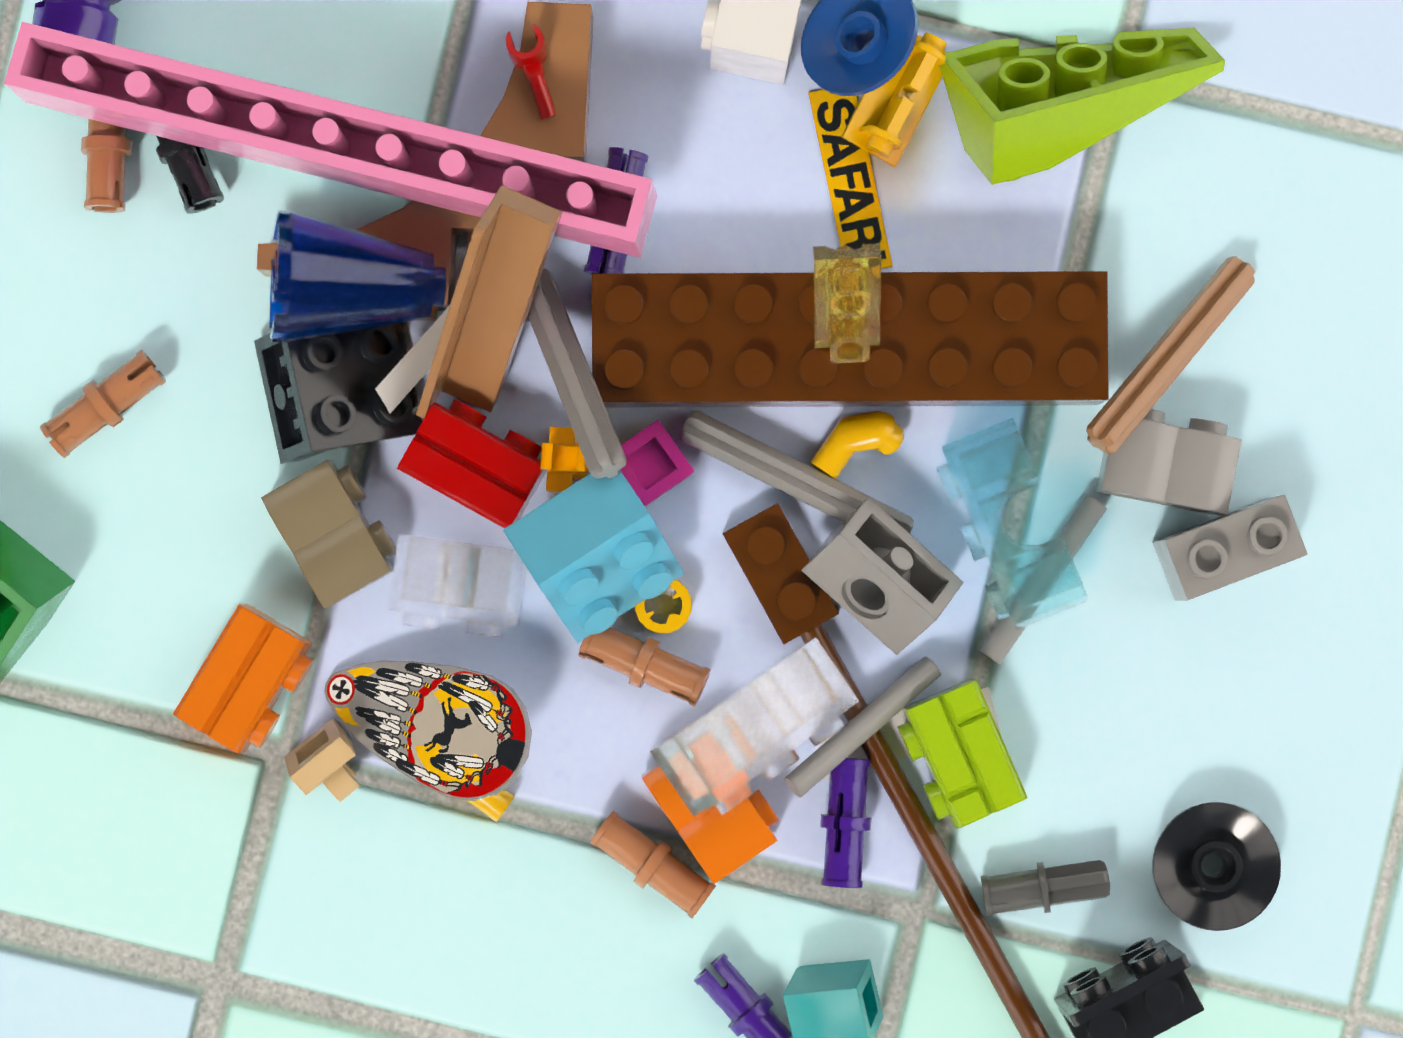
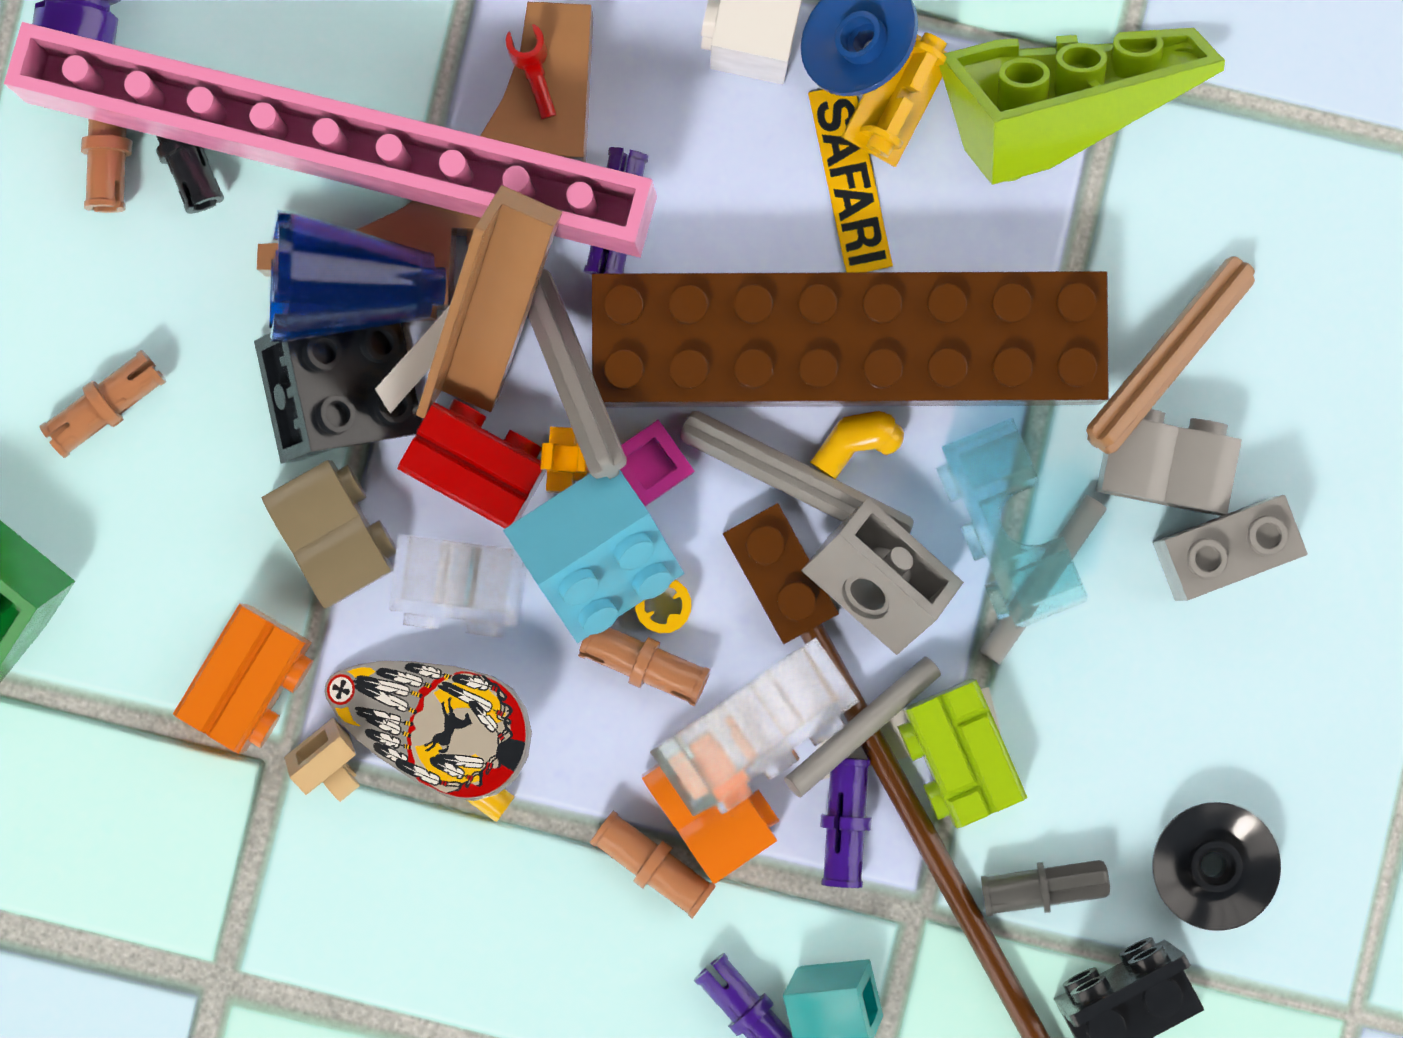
clear yellow hips [813,243,881,364] -> none

